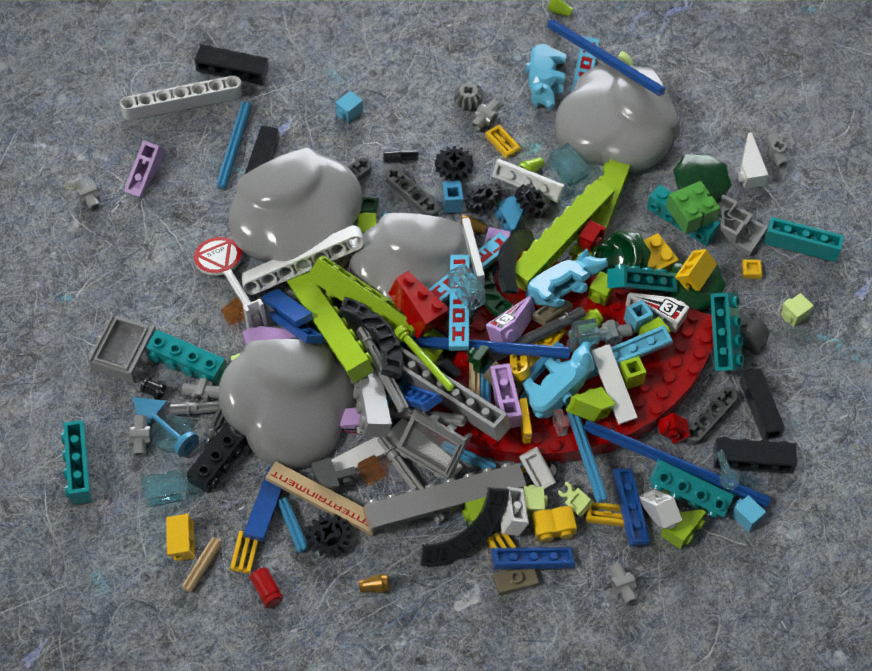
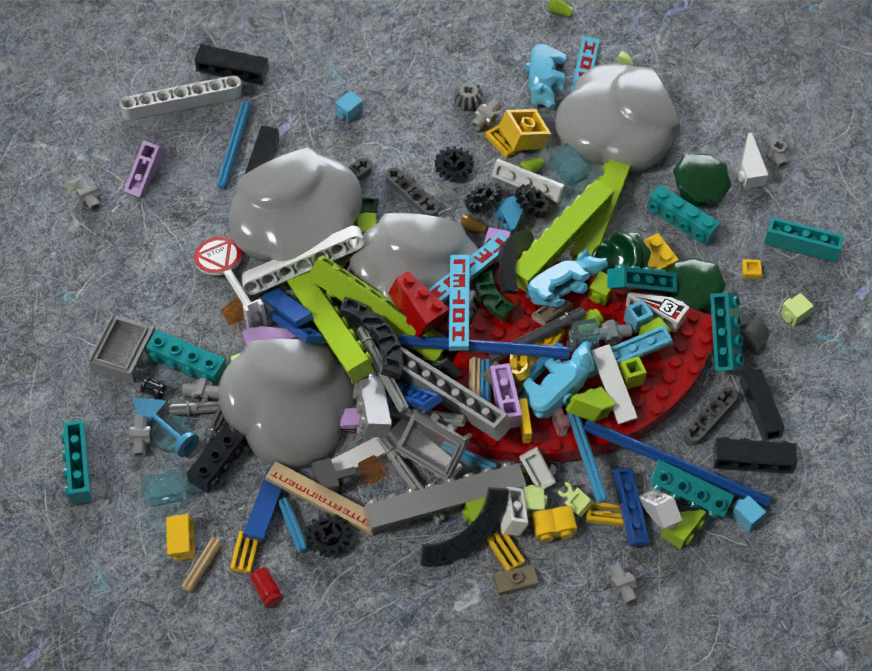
pearl gold cone [359,573,390,593] -> none
black axle [383,149,419,163] -> none
lime piece [394,325,454,391] -> none
dark azure slope [441,181,463,213] -> none
clear light blue brick [448,264,486,312] -> none
white tile [462,218,485,288] -> none
dark green tile [467,345,490,373] -> none
lavender slope [486,296,535,343] -> none
blue tile [491,547,575,570] -> none
blue axle [547,19,665,96] -> none
red brick [578,220,606,252] -> none
red brick [657,413,690,444] -> none
bright green piece [666,181,720,234] -> none
yellow hinge [675,249,717,291] -> none
clear light blue plate [716,450,740,490] -> none
light grey slope [720,195,768,256] -> none
none -> yellow brick [499,109,551,151]

